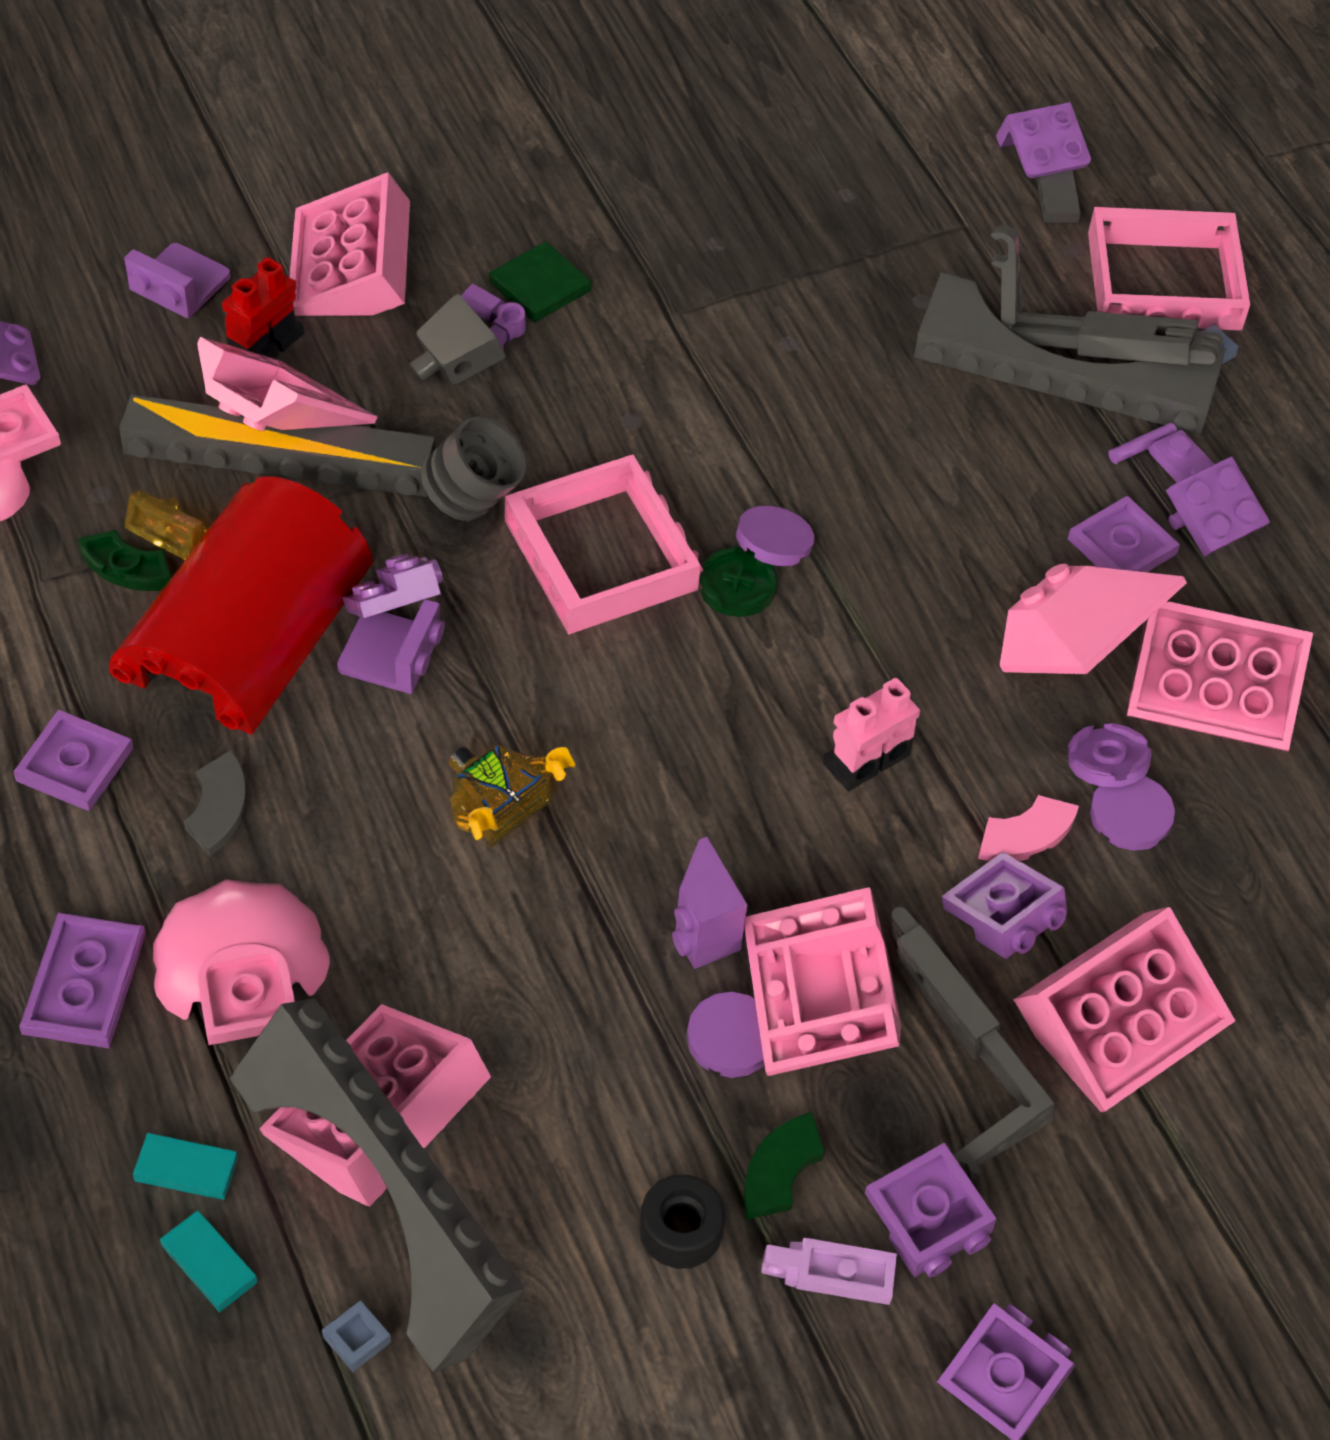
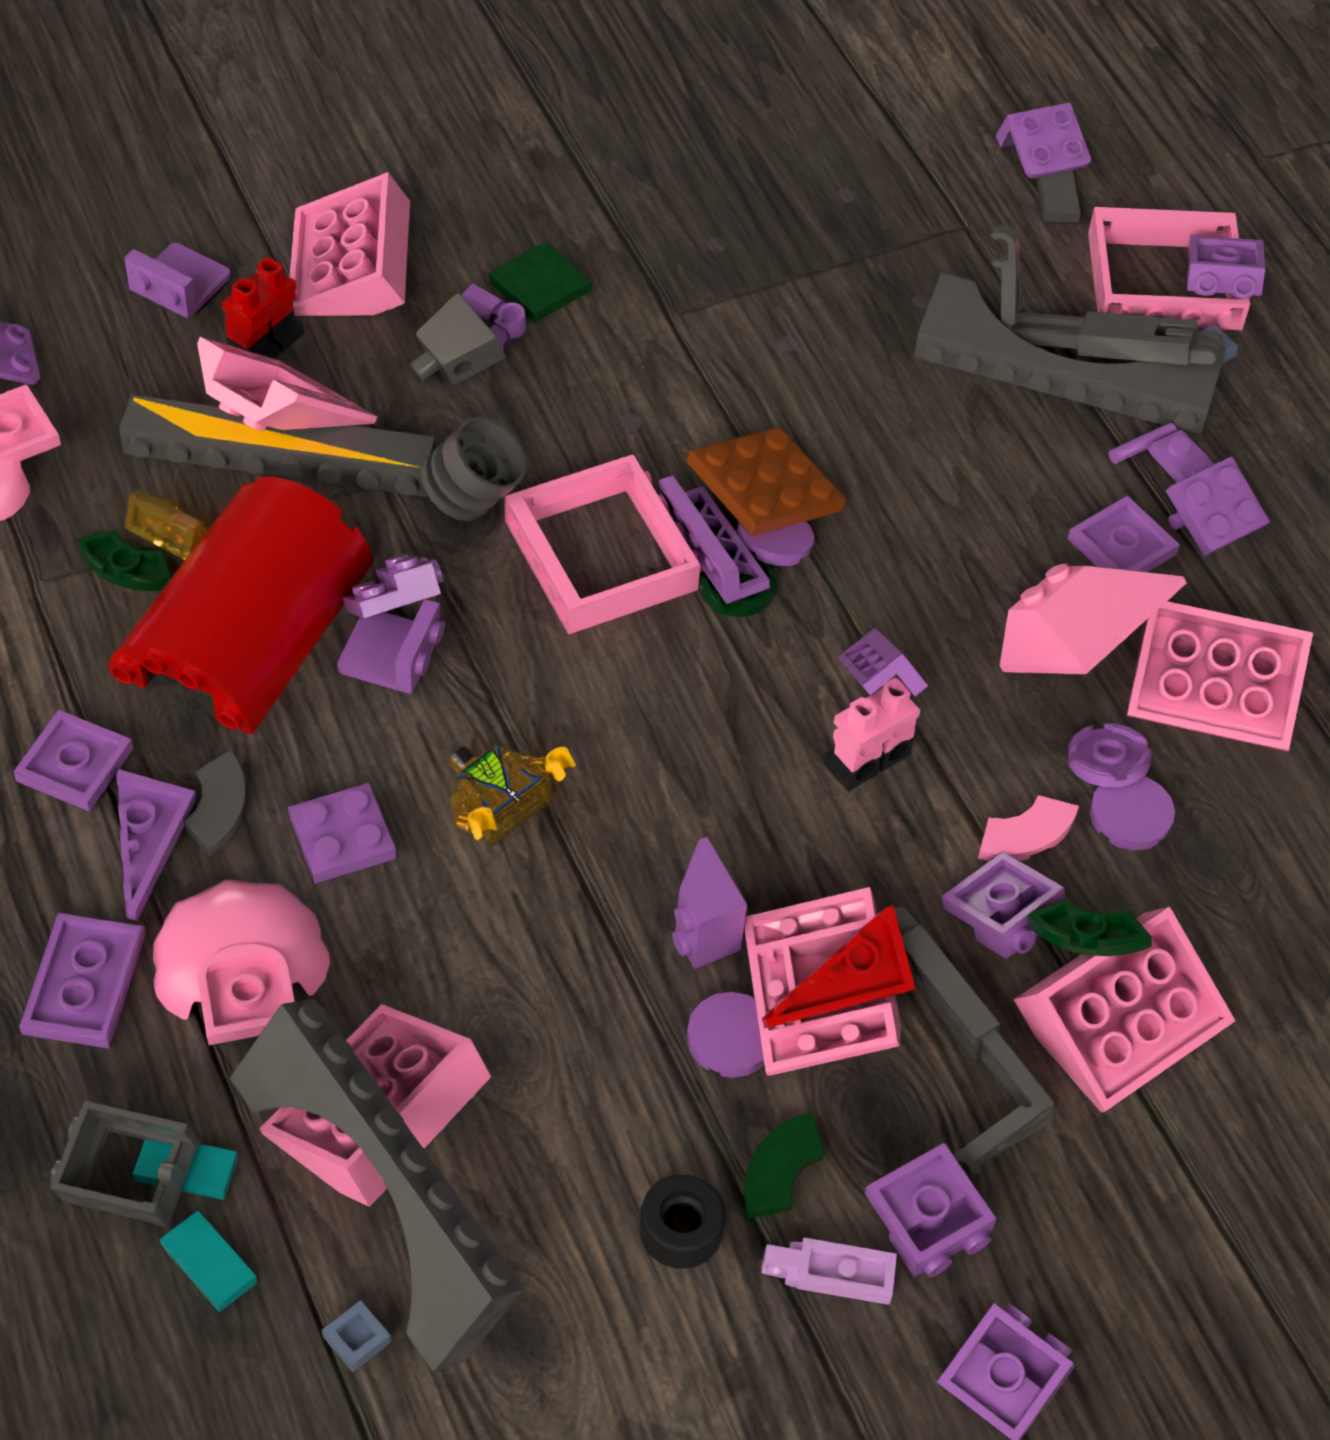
none -> dark grey window [50,1100,200,1229]
none -> medium lavender wing [116,769,197,921]
none -> medium lavender plate [288,783,396,884]
none -> medium lavender fence [659,475,770,604]
none -> dark orange plate [686,427,847,536]
none -> red wing [762,906,916,1029]
none -> medium lavender fence [838,628,928,696]
none -> dark green tile [1028,898,1152,956]
none -> medium lavender plate [1187,235,1265,299]

